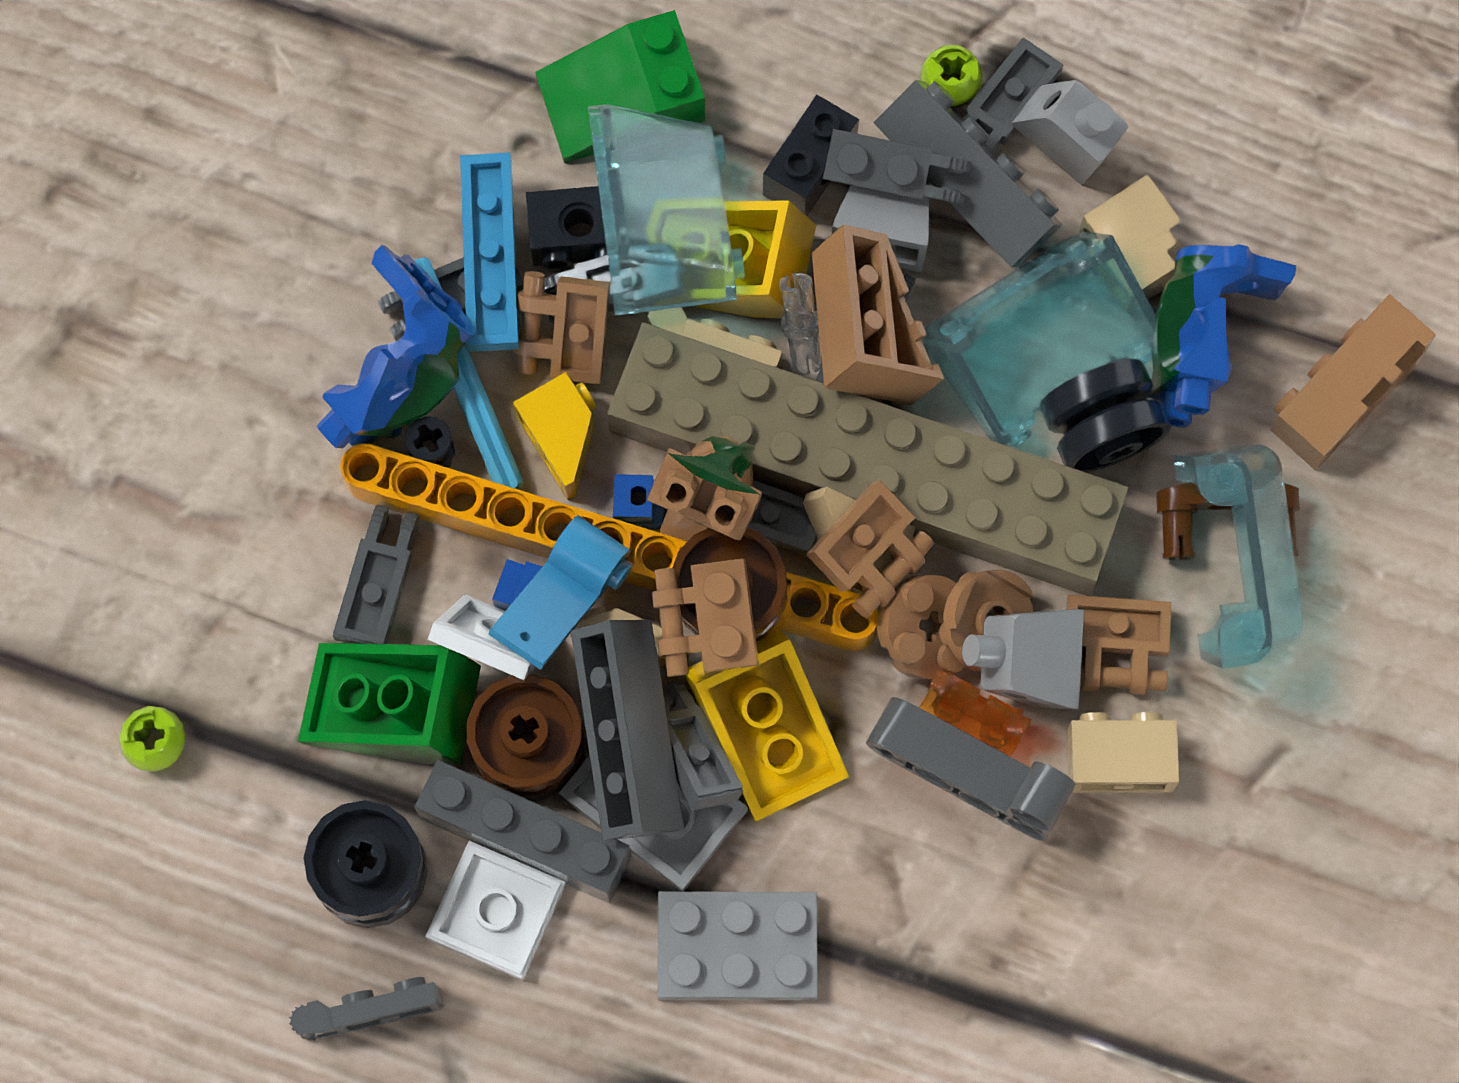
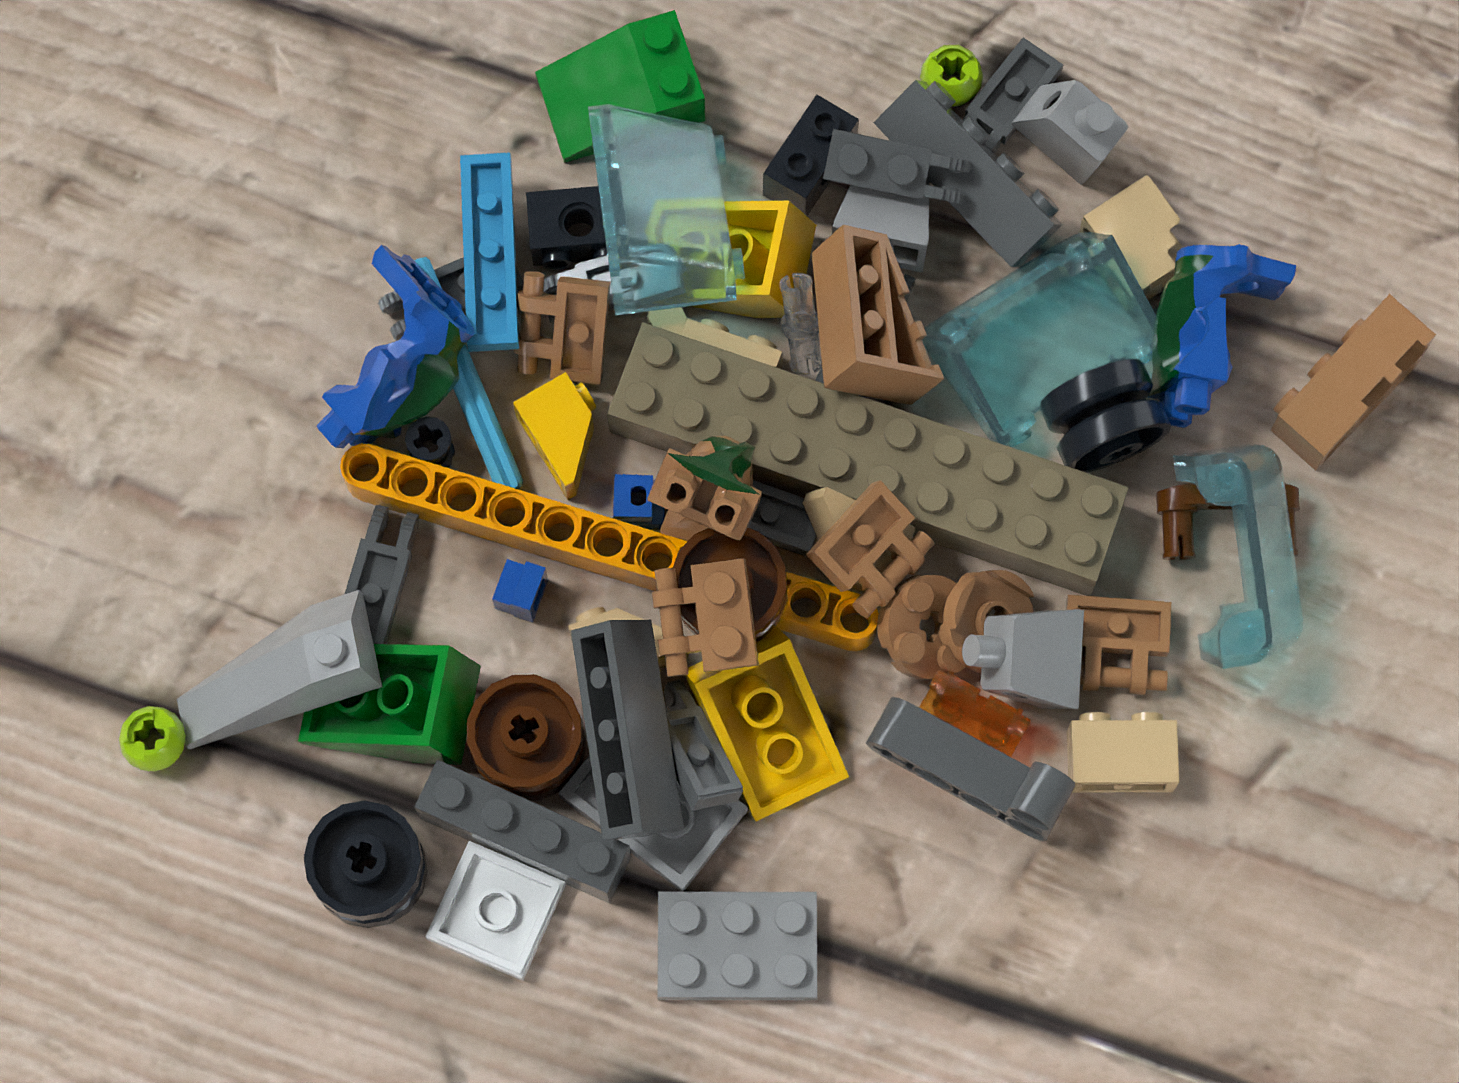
dark grey hinge [289,977,444,1041] -> none
white tile [427,595,536,680] -> none
dark azure door [488,515,633,670] -> none
none -> light grey wedge [177,590,382,749]

